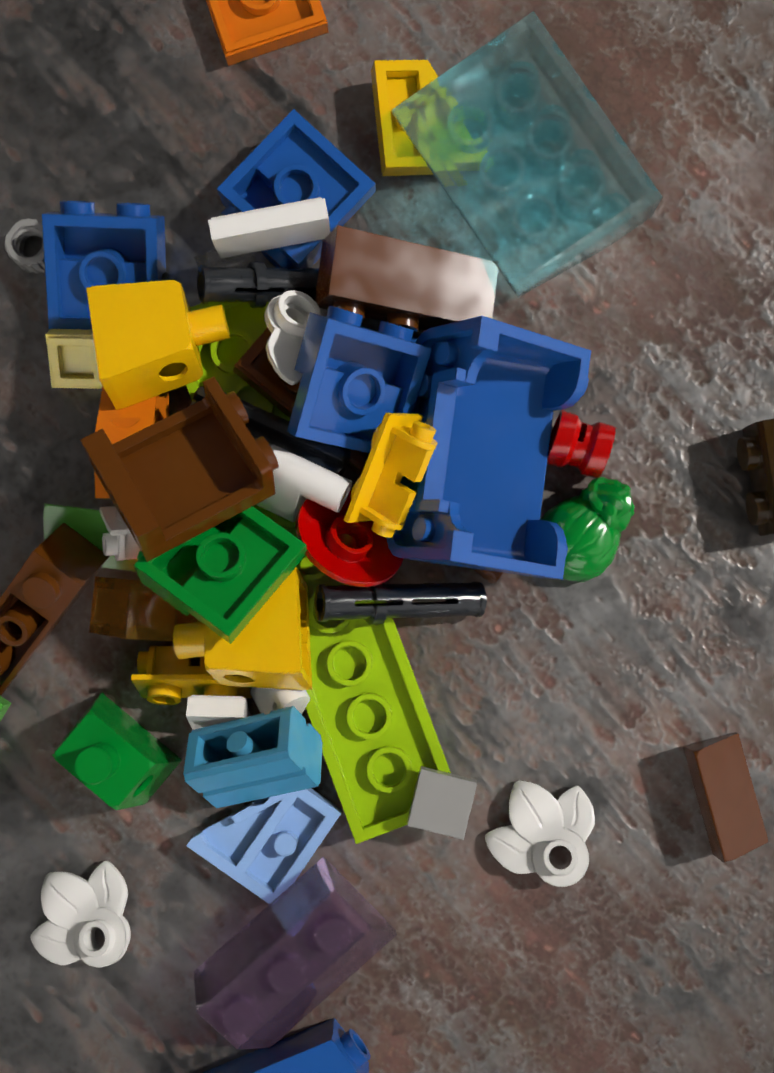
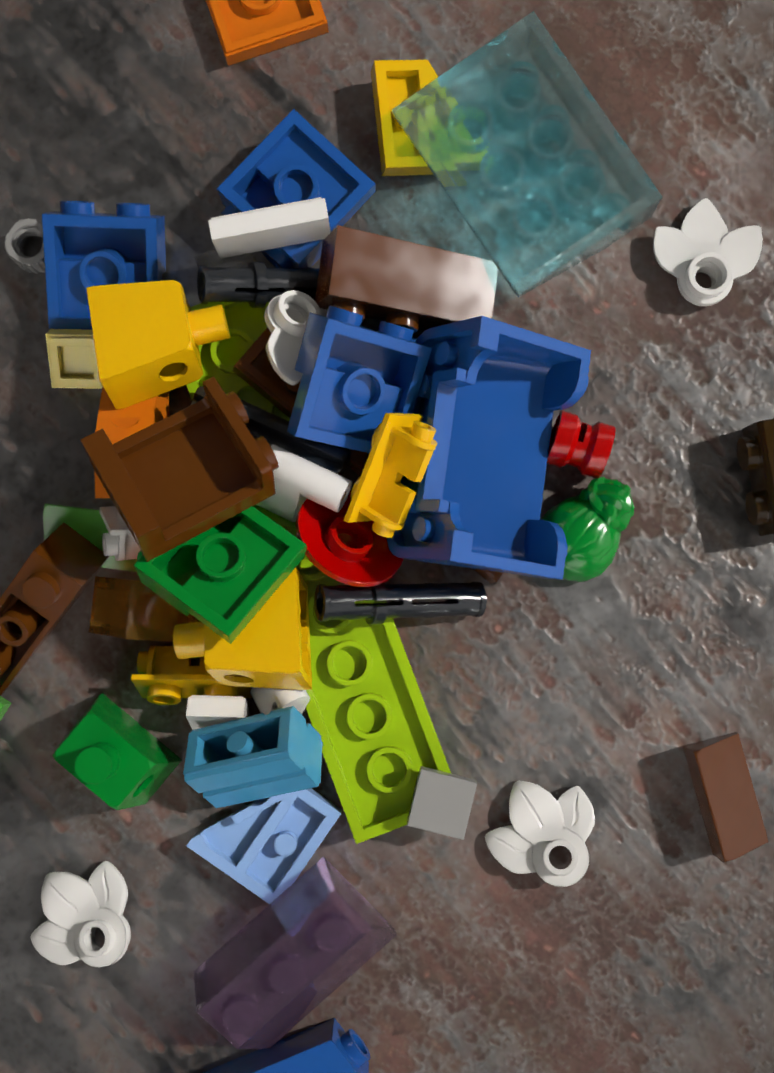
none -> white plate [653,198,763,306]

